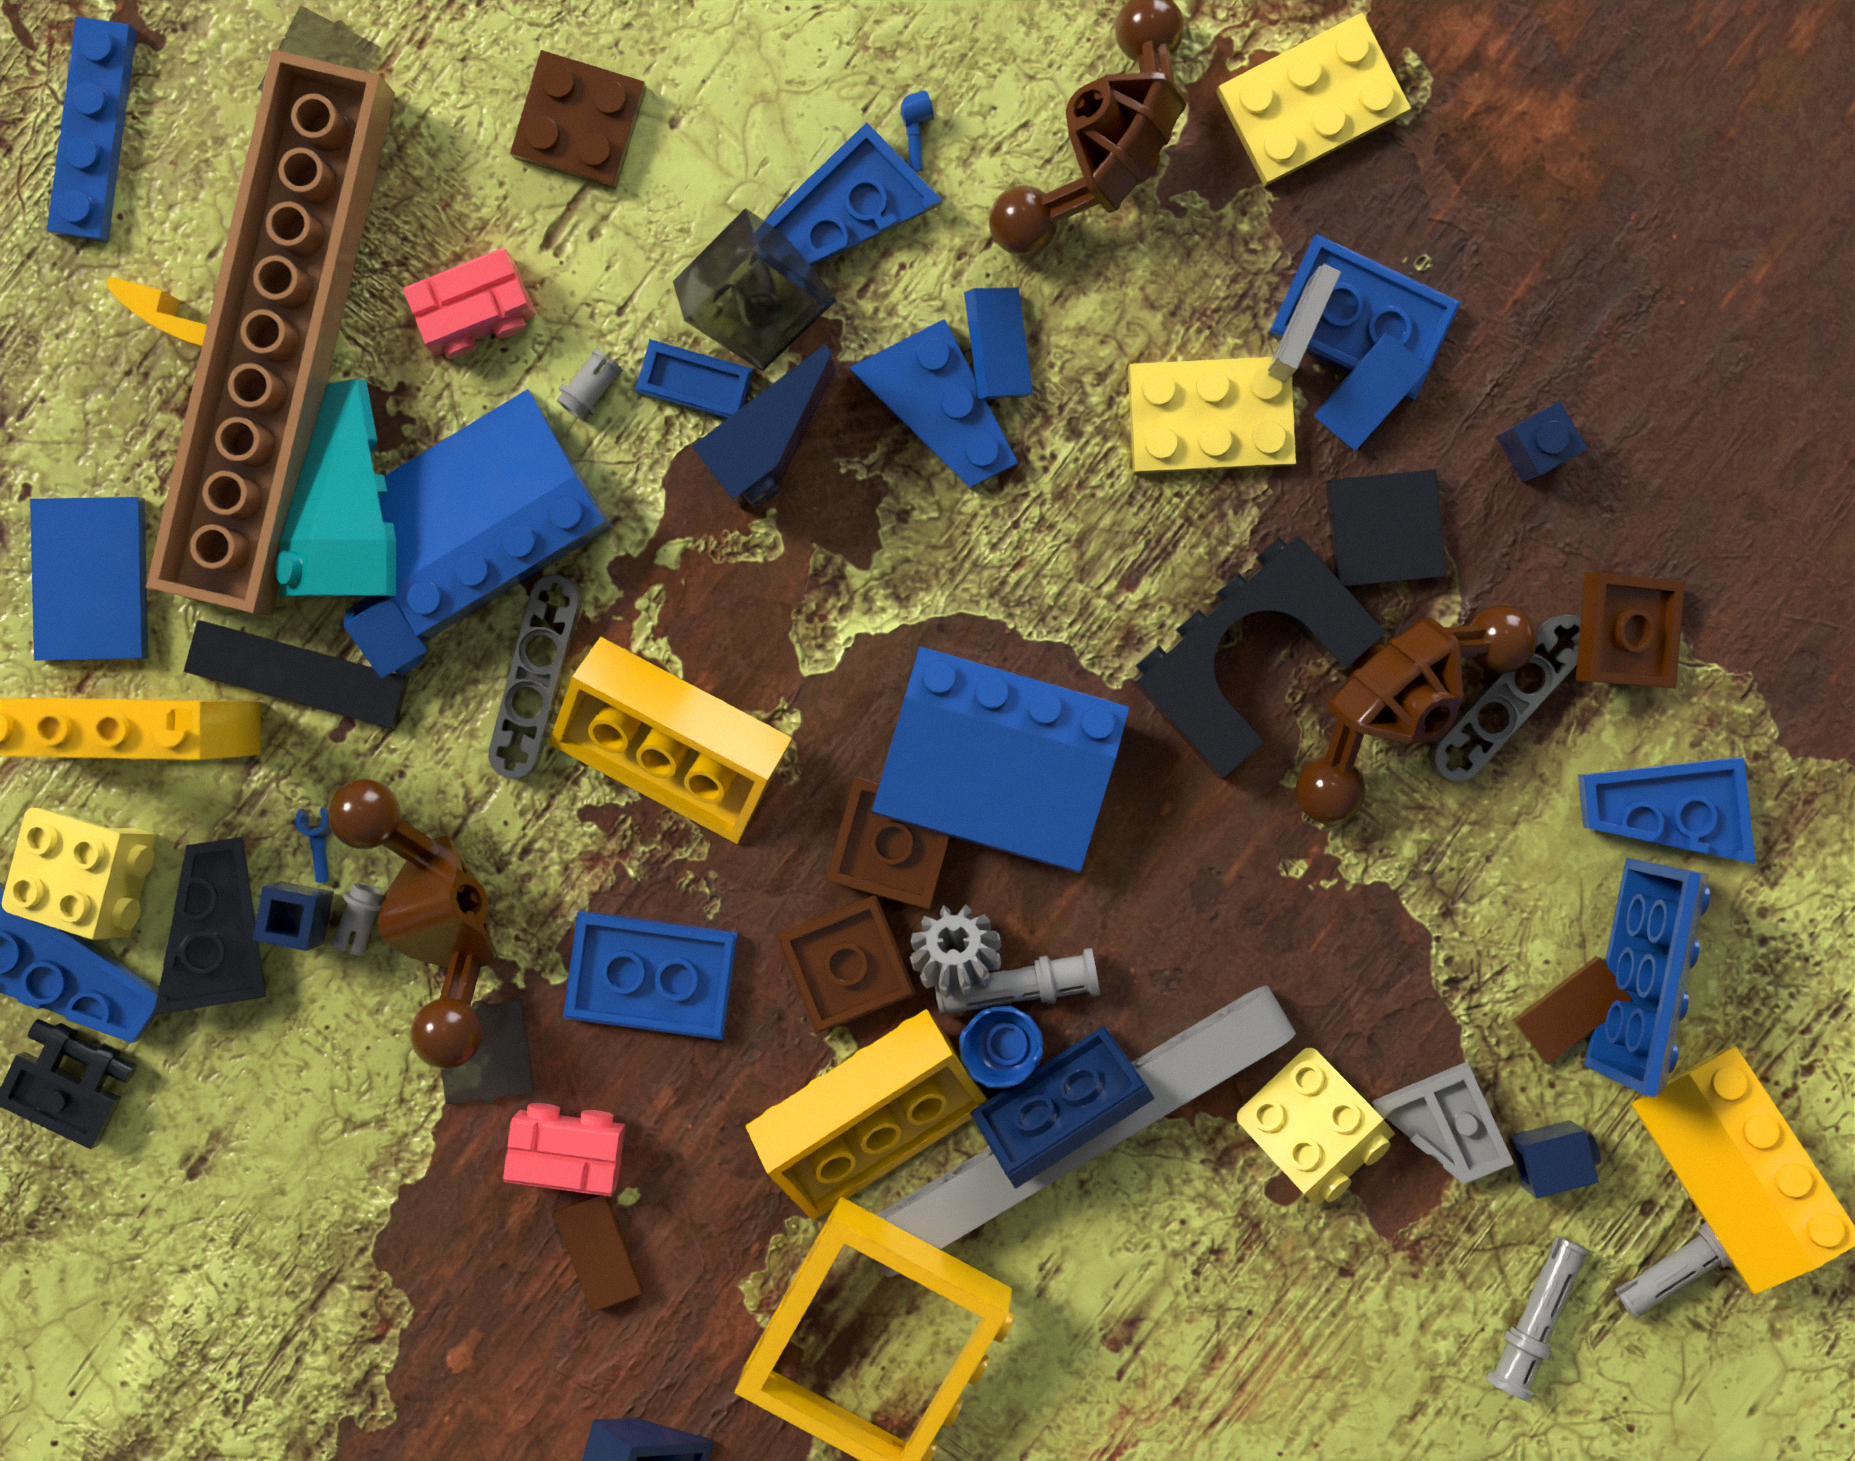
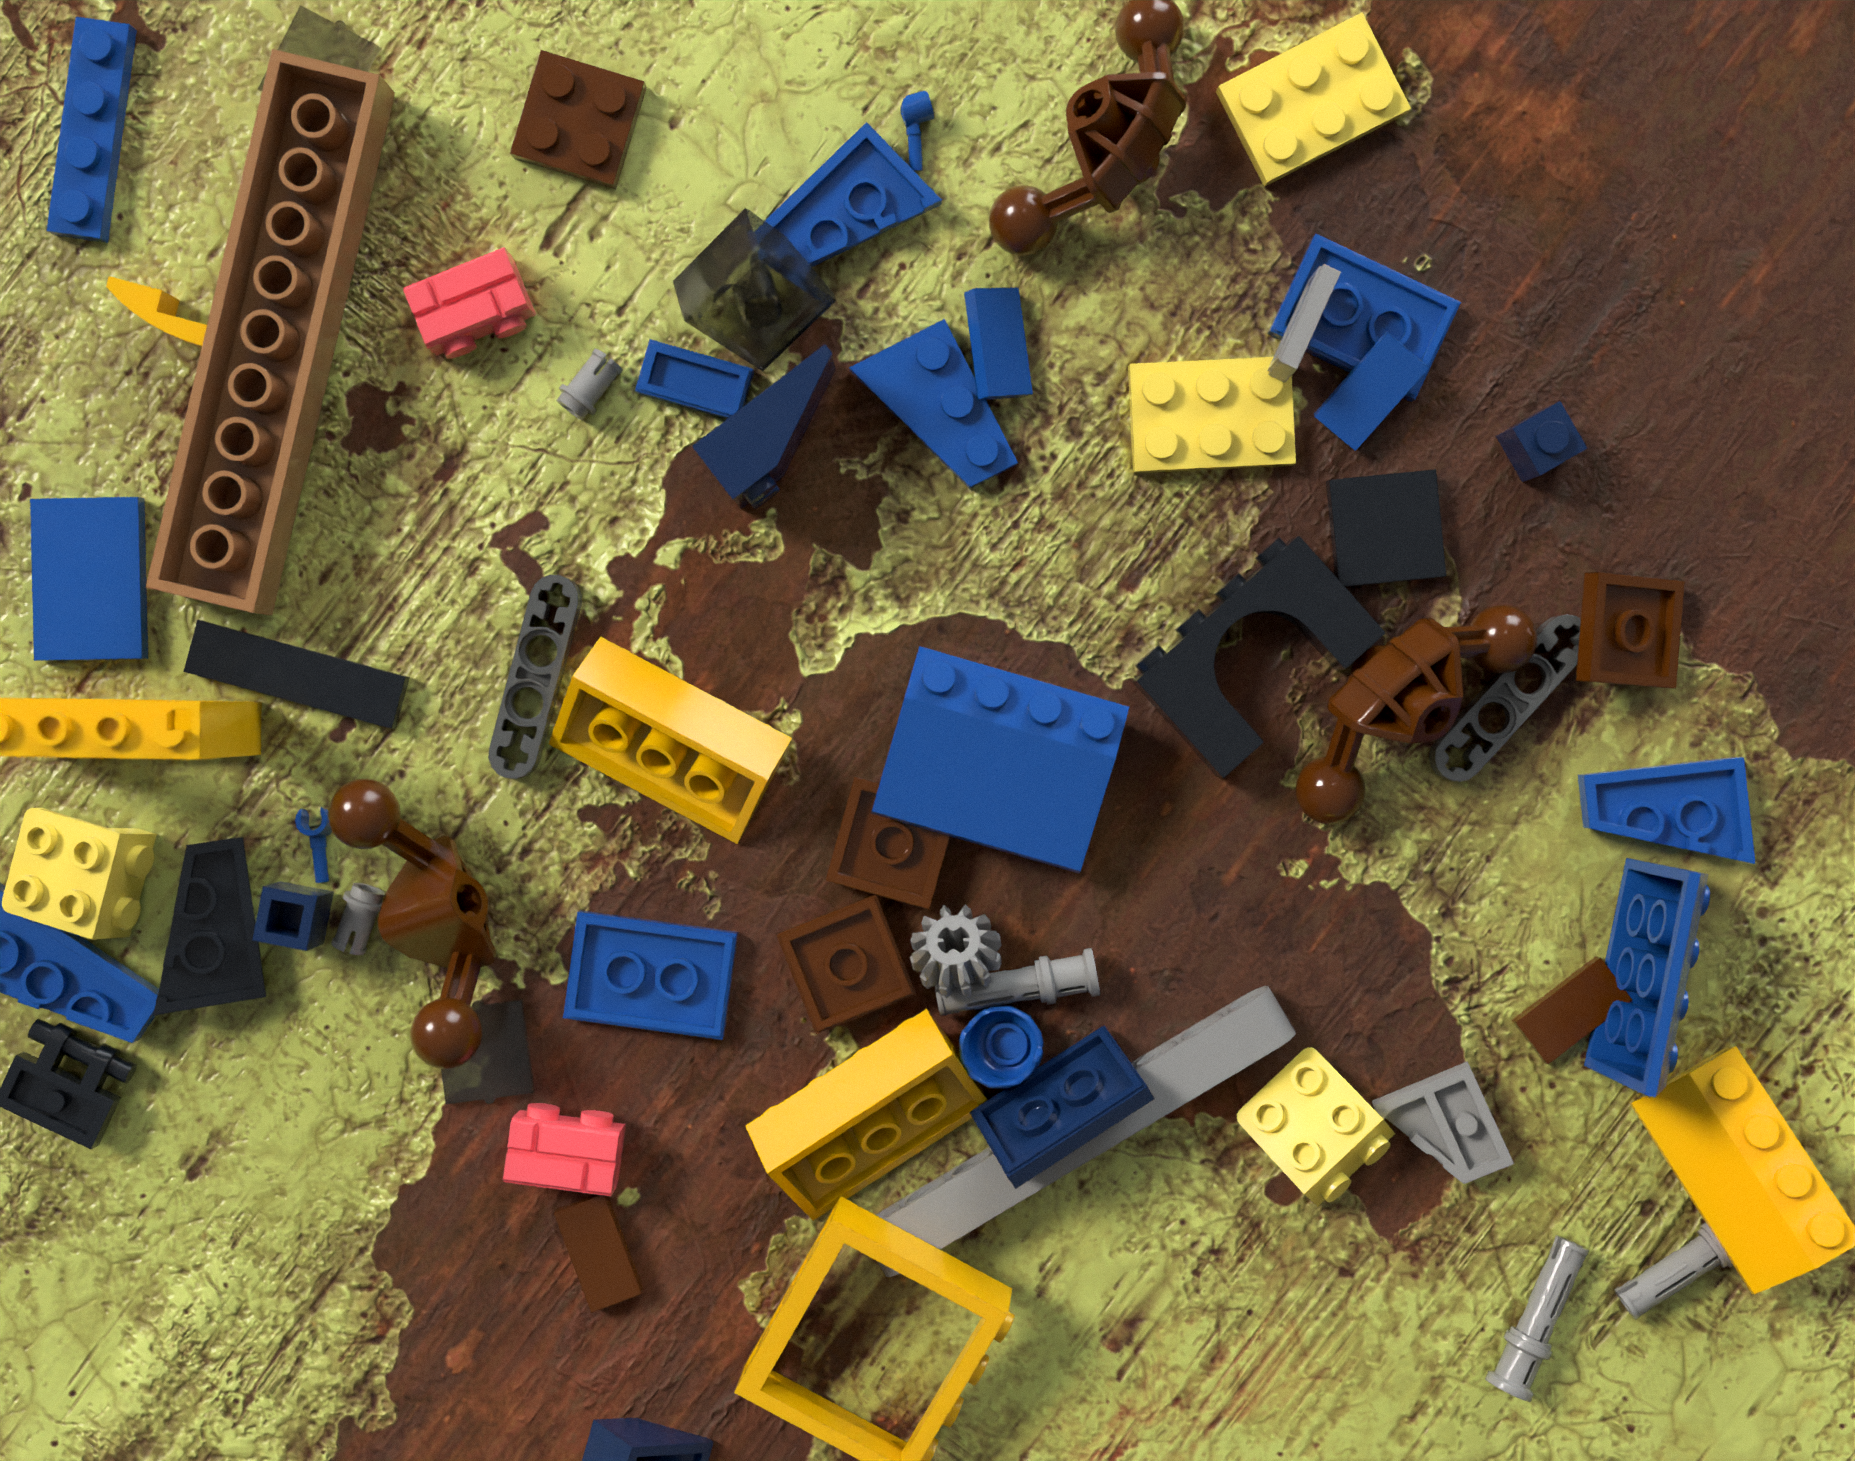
teal wedge [275,379,396,599] -> none
blue brick [344,596,428,679] -> none
blue slope [379,389,613,638] -> none
dark blue brick [1508,1120,1601,1199] -> none

